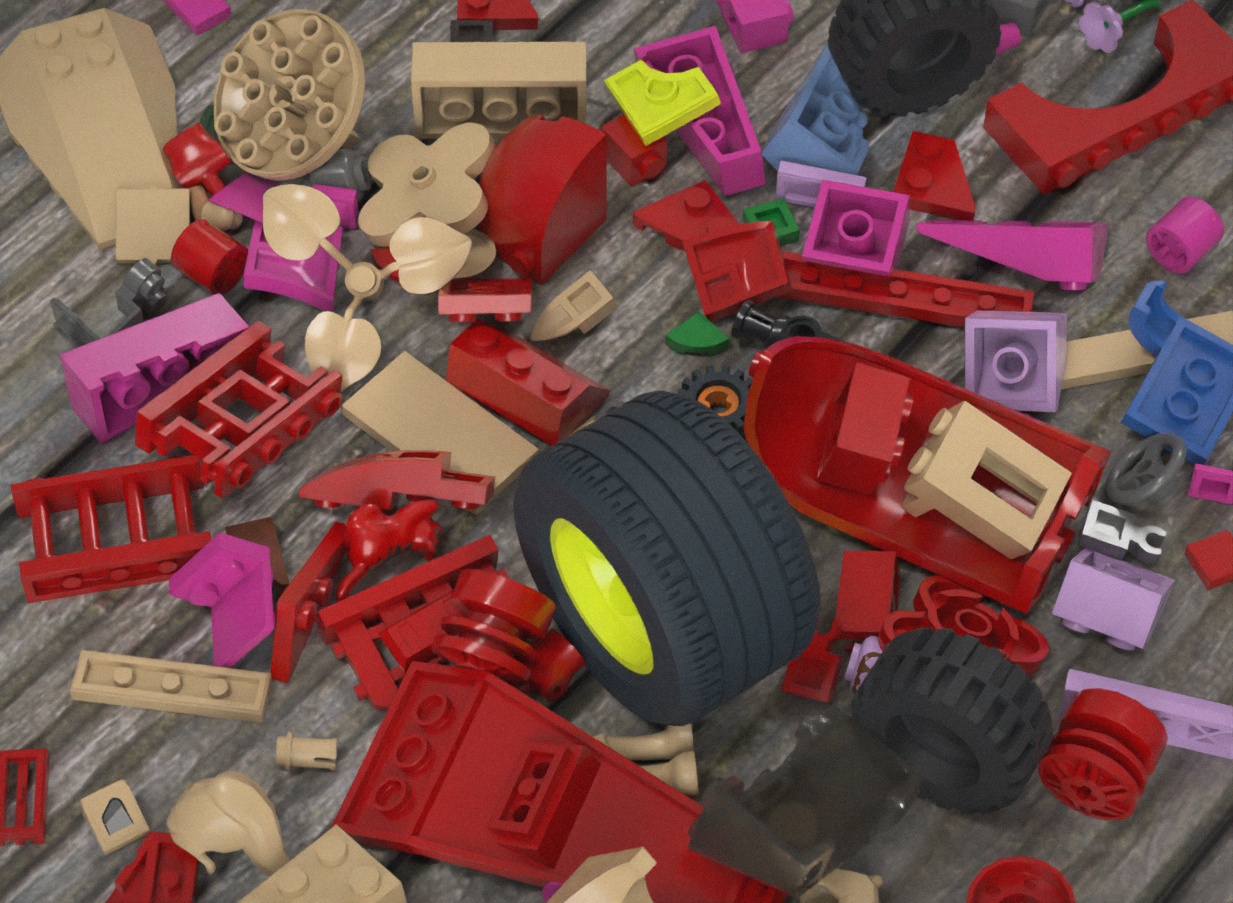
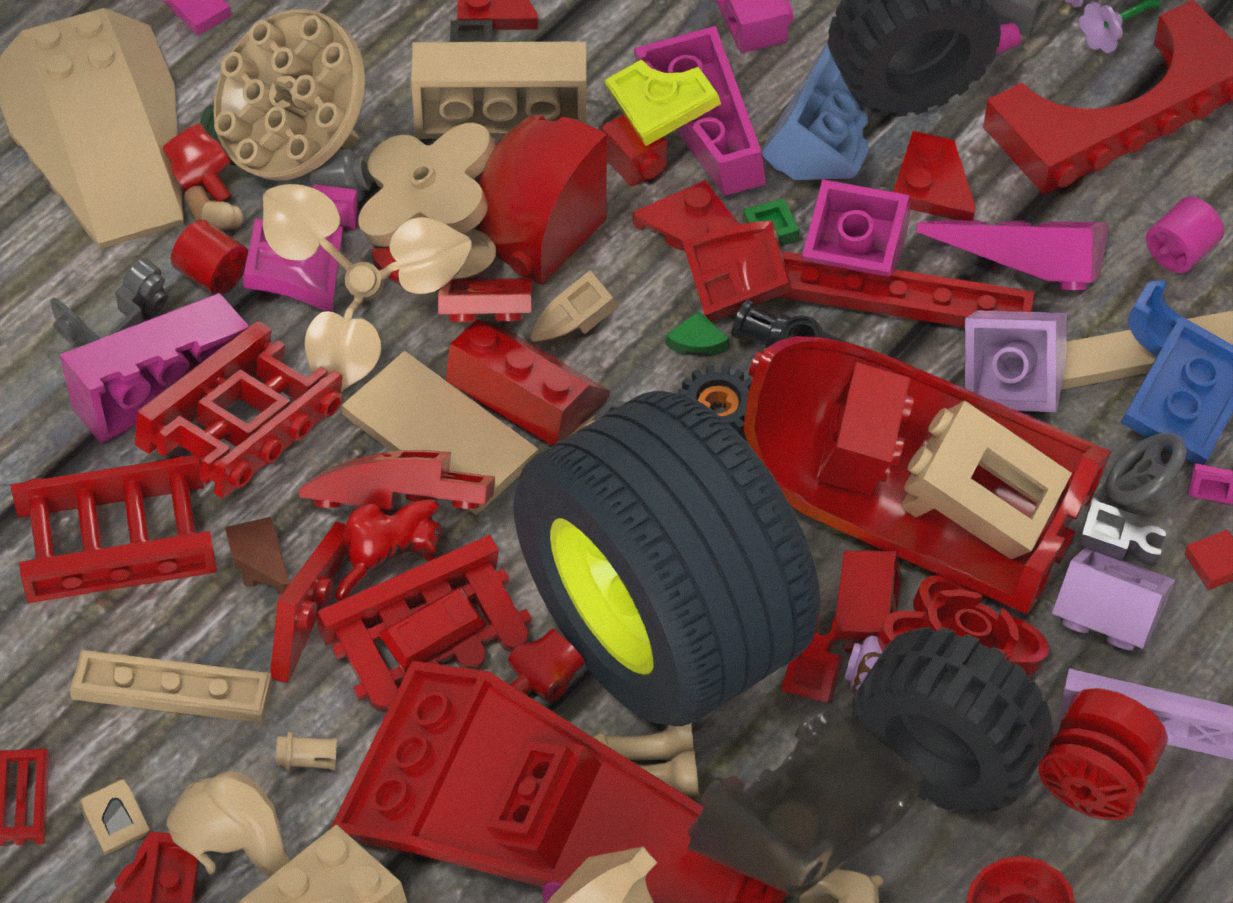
tan piece [116,185,190,266] -> none
dark pink bracket [169,532,276,668] -> none
dark pink sticker [209,172,281,223] -> none
red wheel [431,568,556,687] -> none
lavender tile [776,161,867,208] -> none

